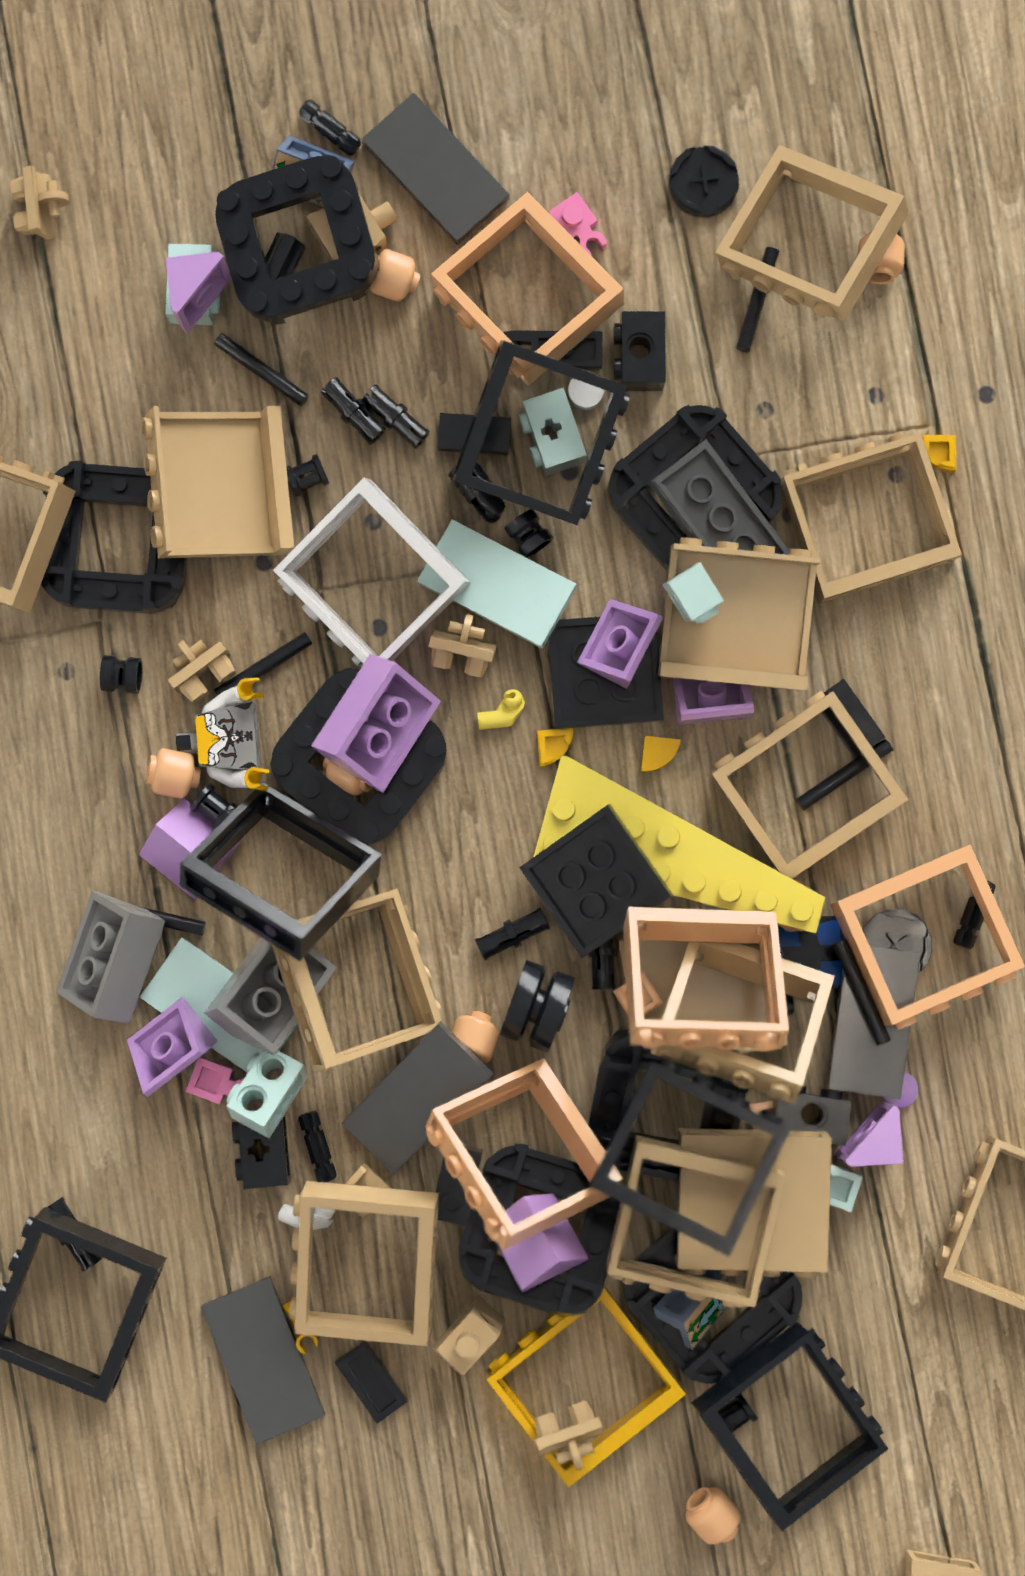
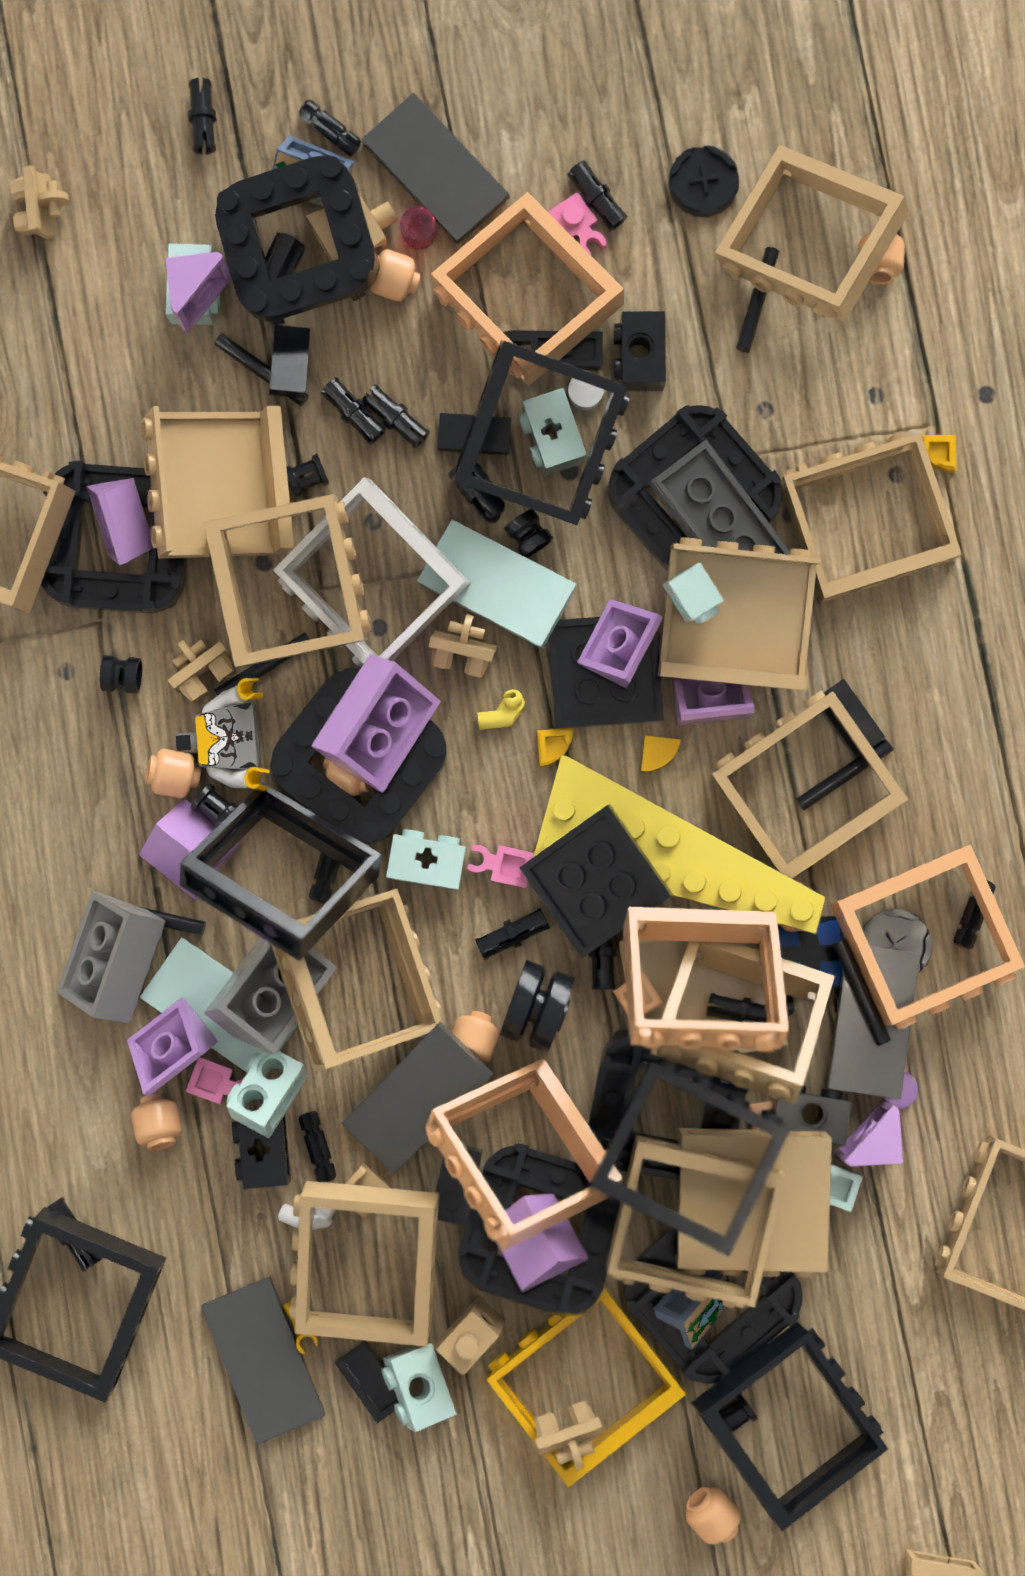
none -> lavender slope [86,478,153,565]
none -> light nougat head [131,1094,182,1151]
none -> black pin [188,78,217,154]
none -> tan window [204,494,372,667]
none -> tile [269,325,310,398]
none -> black axle [309,852,340,903]
none -> light aqua brick [382,1342,457,1432]
none -> light aqua brick [386,829,466,891]
none -> clear pink wheel [400,206,437,250]
none -> bright pink plate [467,845,534,889]
none -> black pin [567,160,628,231]
none -> black pin [707,993,767,1023]

